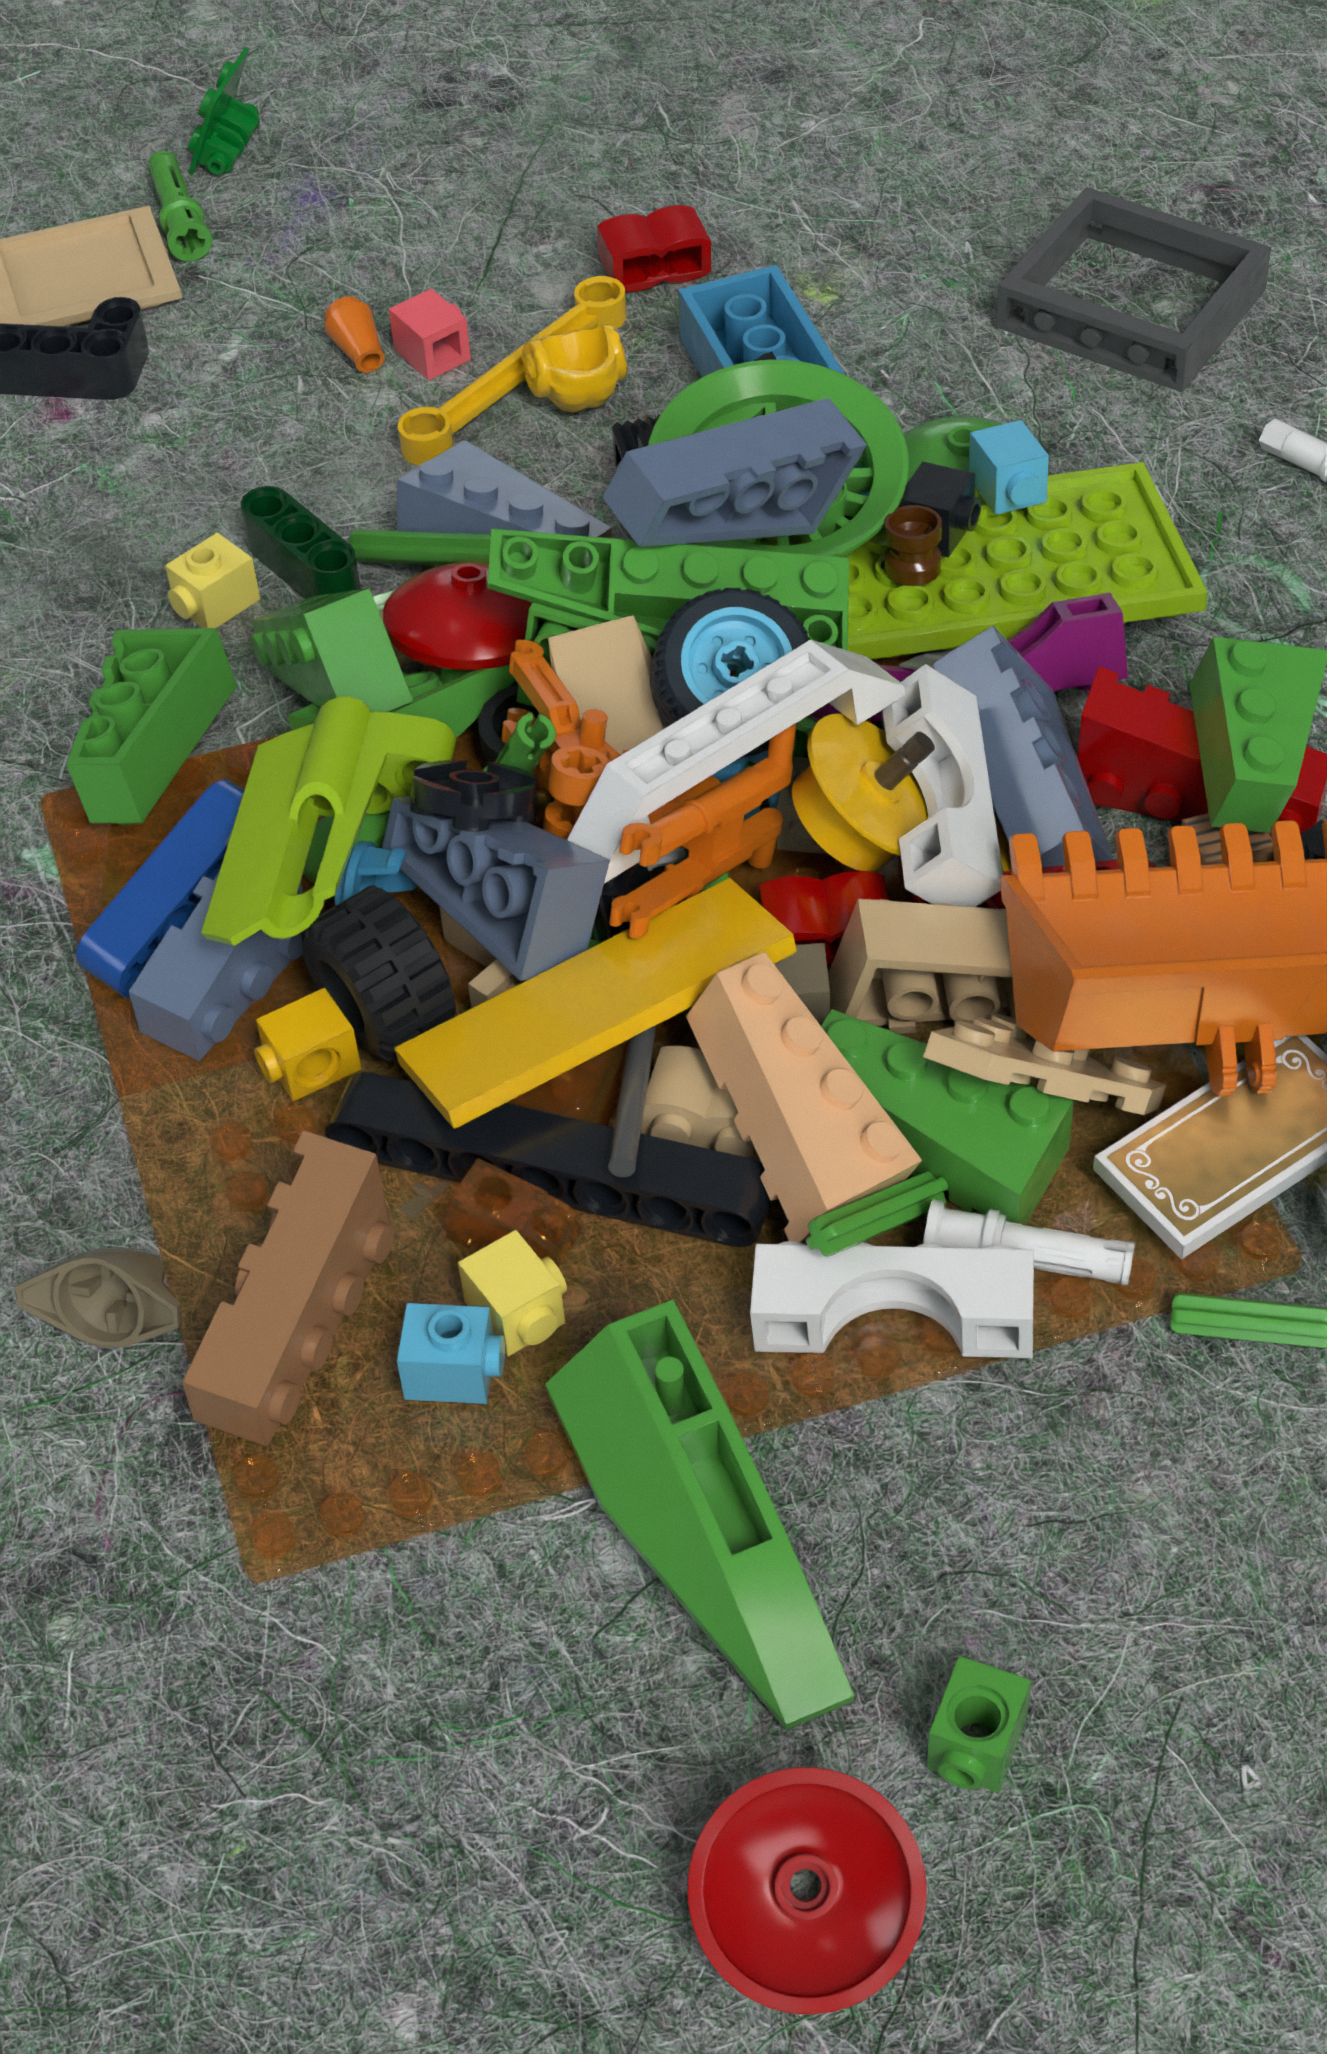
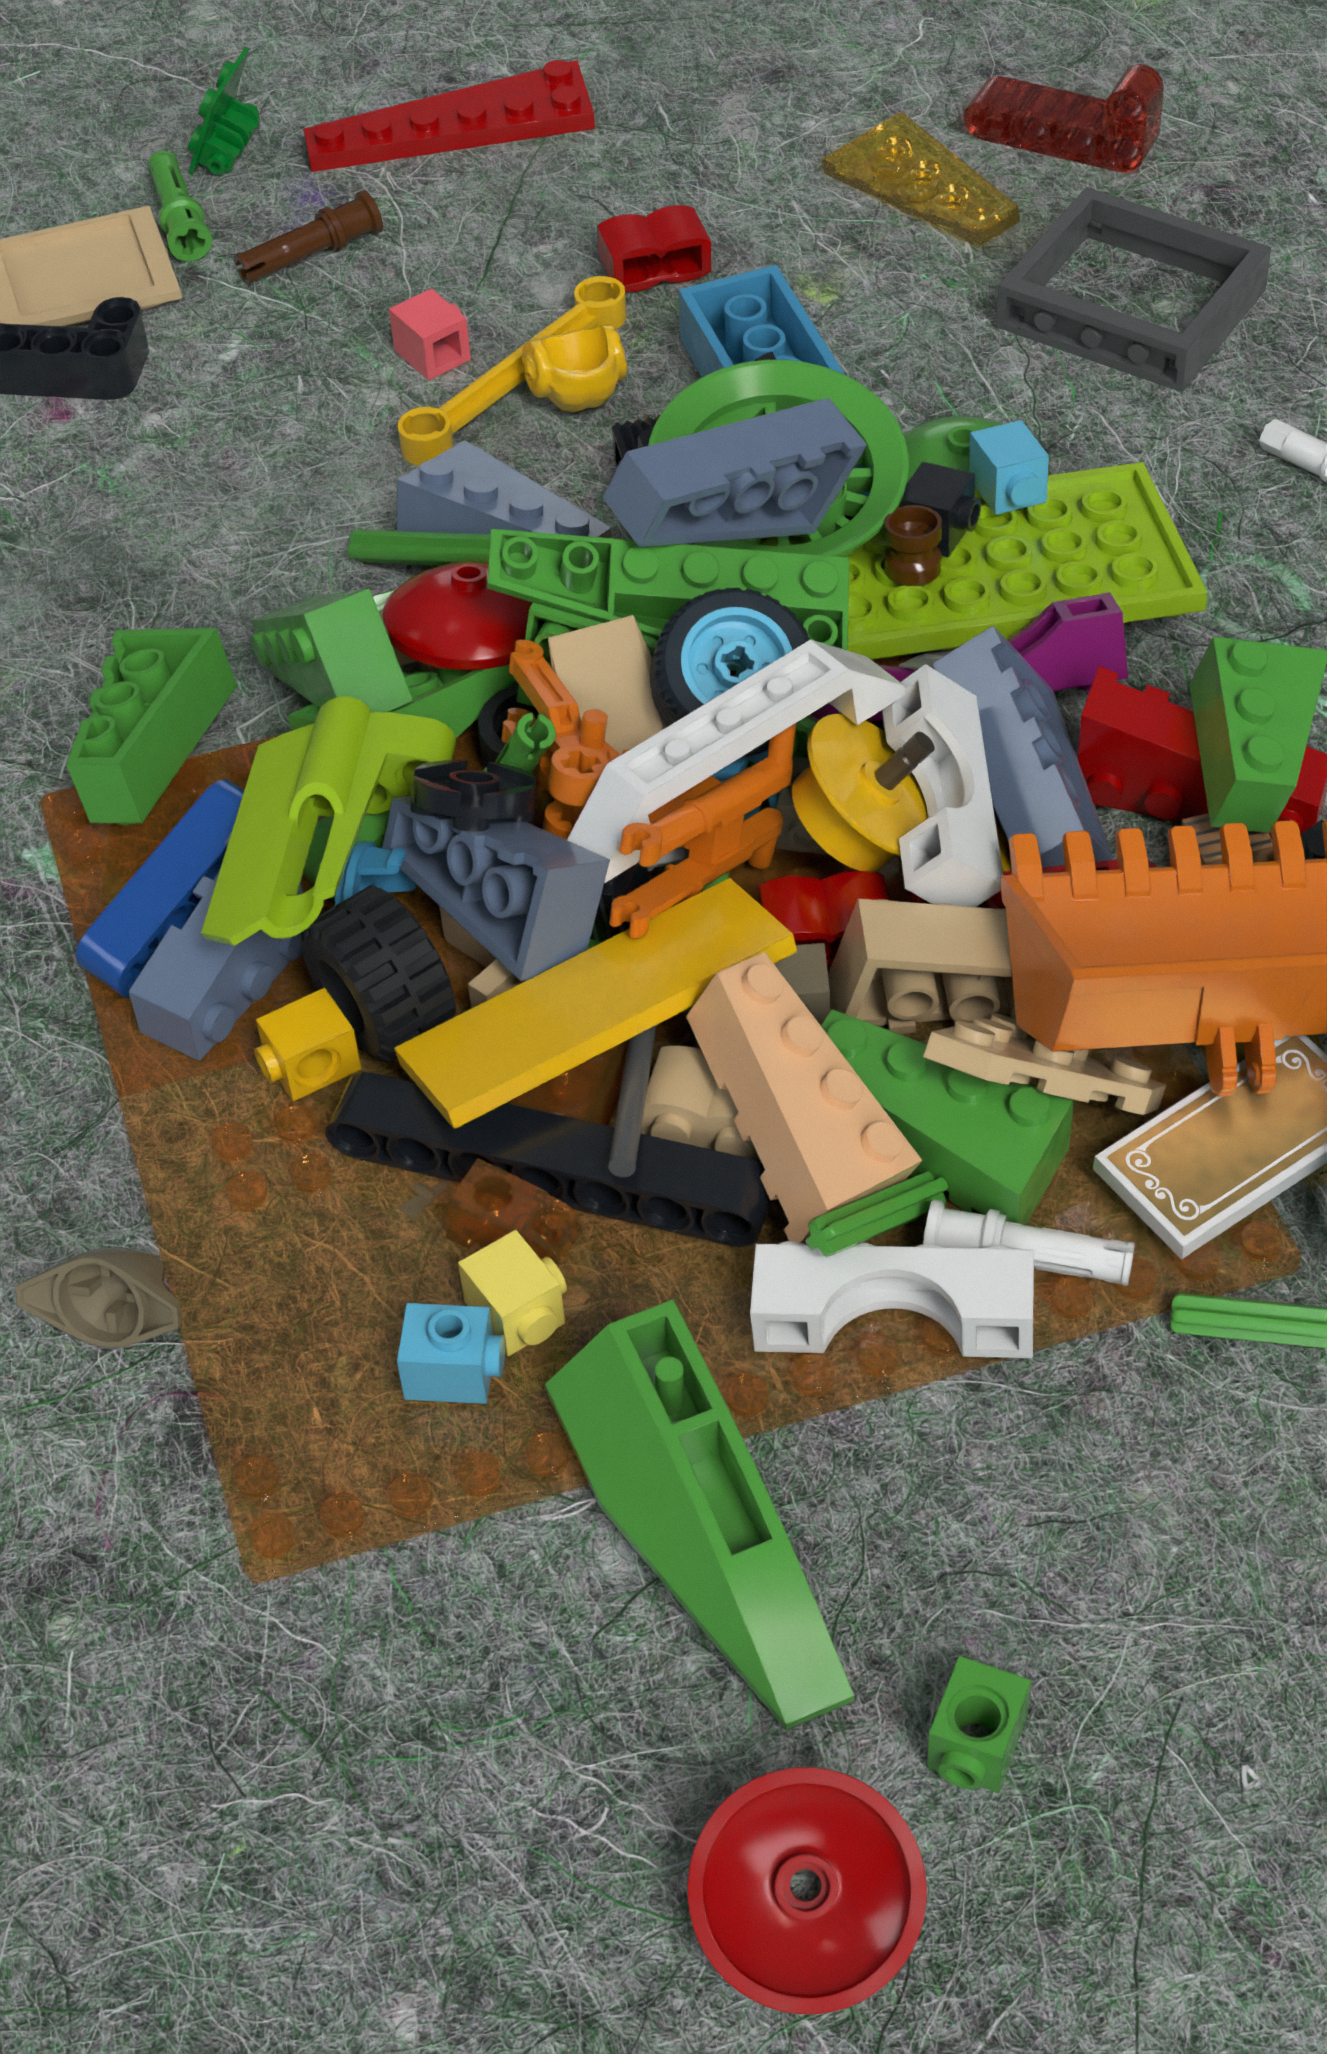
light yellow brick [165,532,260,628] -> none
medium nougat wedge [182,1130,394,1447] -> none
dark green beam [241,486,361,599] -> none
orange cone [324,296,385,373] -> none
none -> reddish brown pin [233,190,383,285]
none -> red wing [303,60,595,172]
none -> clear yellow wing [822,111,1020,246]
none -> clear red beam [963,64,1164,173]

